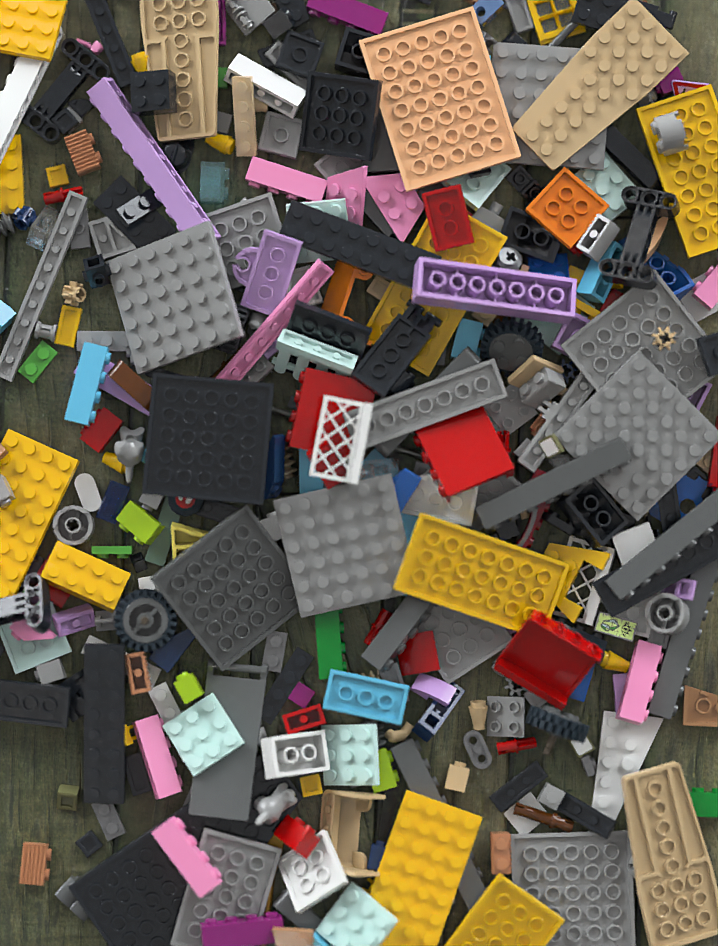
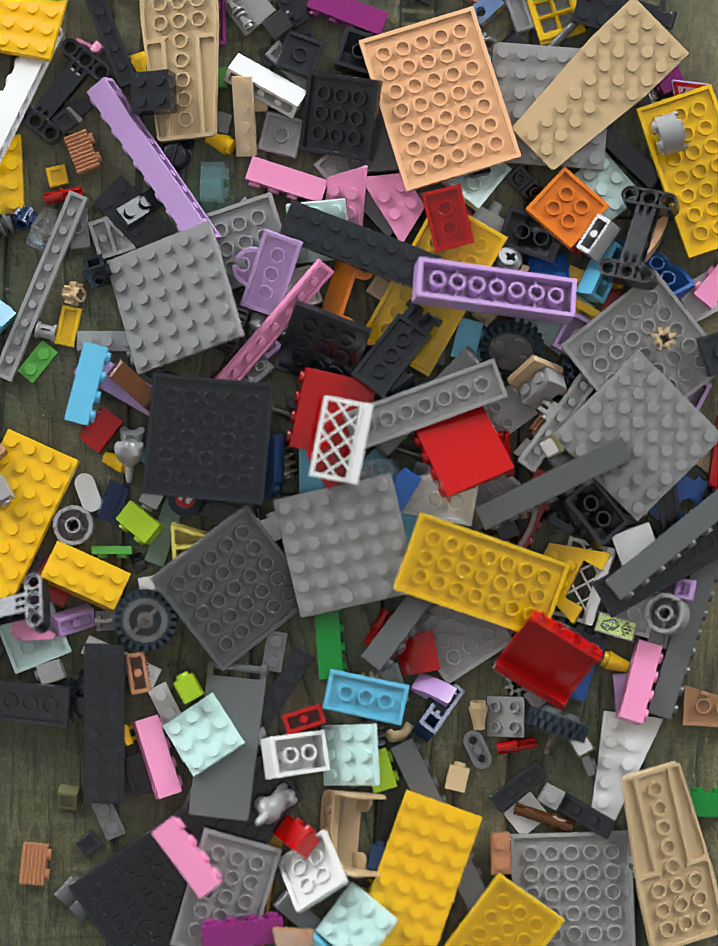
dark blue slope [149,629,196,673] -> none
light aqua fence [271,328,358,380] -> none
magenta tile [288,682,315,708] -> none
yellow plate [299,773,323,797] -> none

